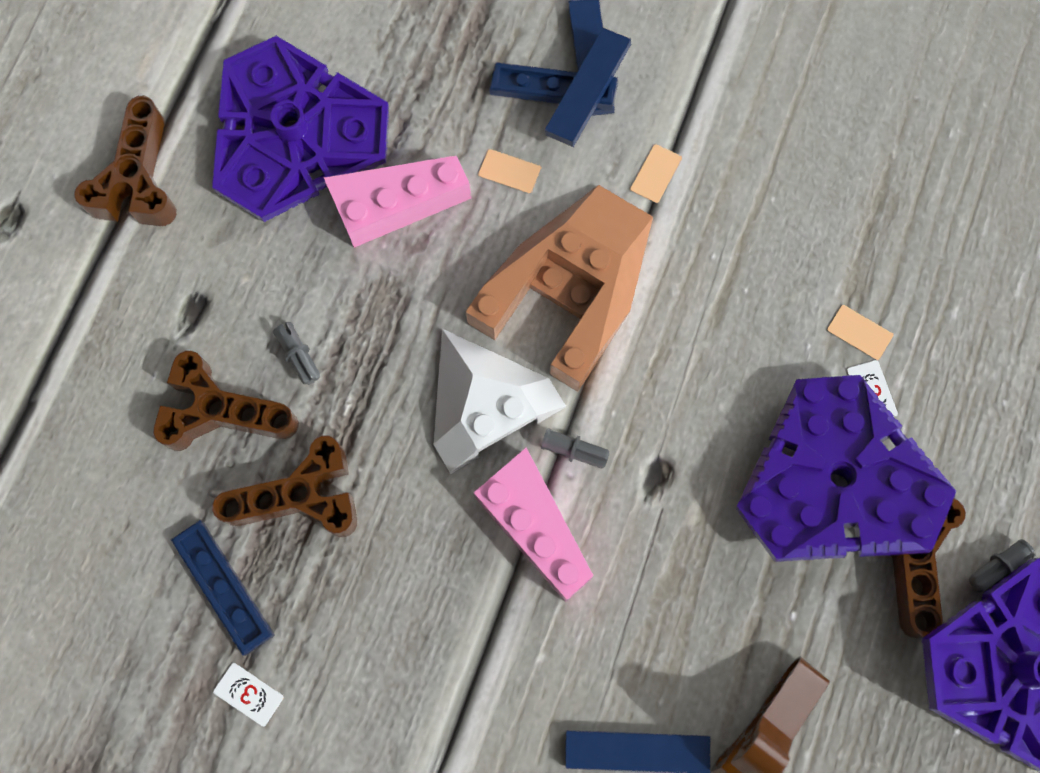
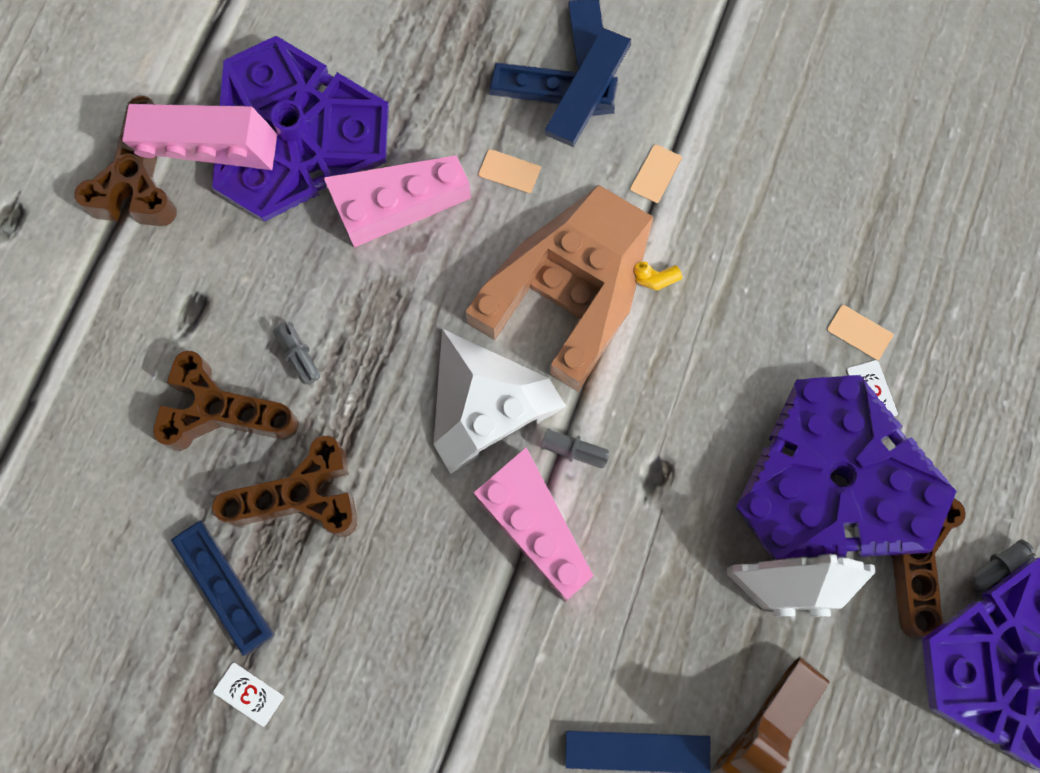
none -> bright pink wedge [122,104,277,170]
none -> yellow arm [634,261,683,291]
none -> white wedge [727,555,875,617]

